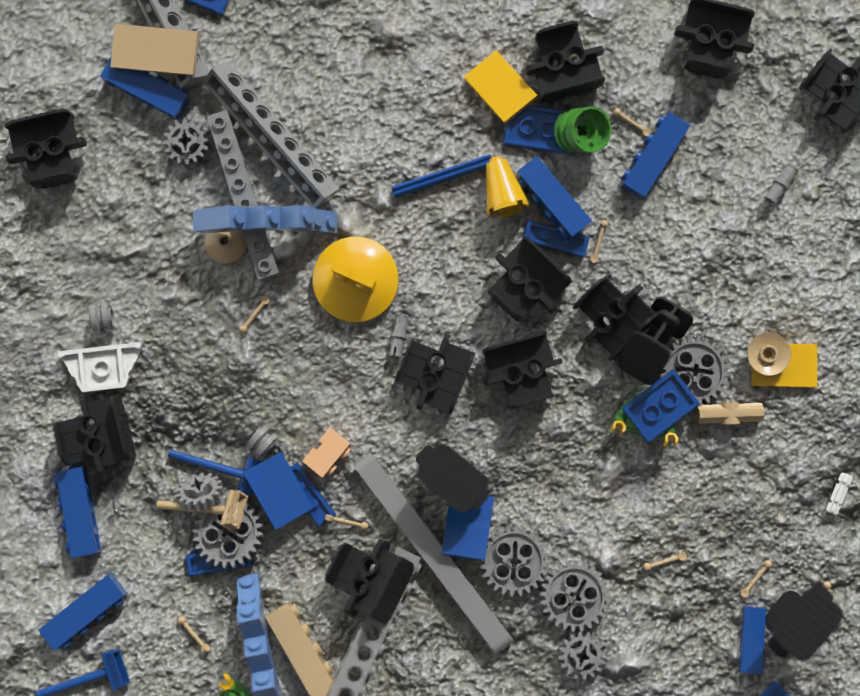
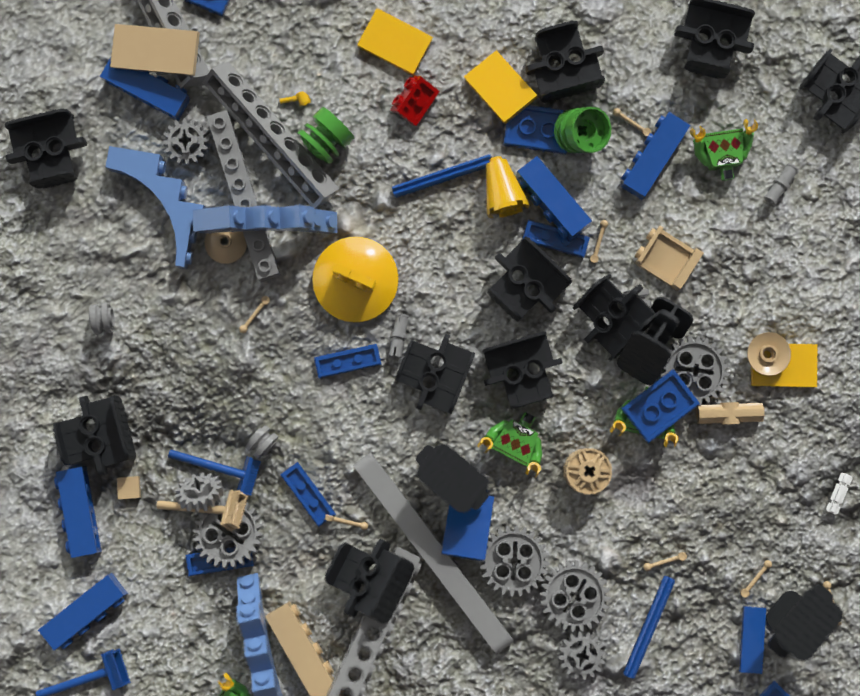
white wing [58,342,143,392] -> none
tan hinge [177,616,210,654] -> none
blue tile [242,452,313,530] -> none
light nougat brick [302,427,351,478] -> none
none -> medium blue arch [106,146,206,269]
none -> tan tile [117,476,141,499]
none -> yellow hand [279,91,311,106]
none -> bright green wheel [297,107,355,165]
none -> blue tile [314,344,382,379]
none -> yellow tile [357,8,433,76]
none -> red bracket [390,76,440,126]
none -> bright green torso [477,412,542,478]
none -> tan wheel [563,448,612,494]
none -> blue axle [623,576,675,679]
none -> tan panel [634,226,704,291]
none -> bright green torso [690,119,758,181]

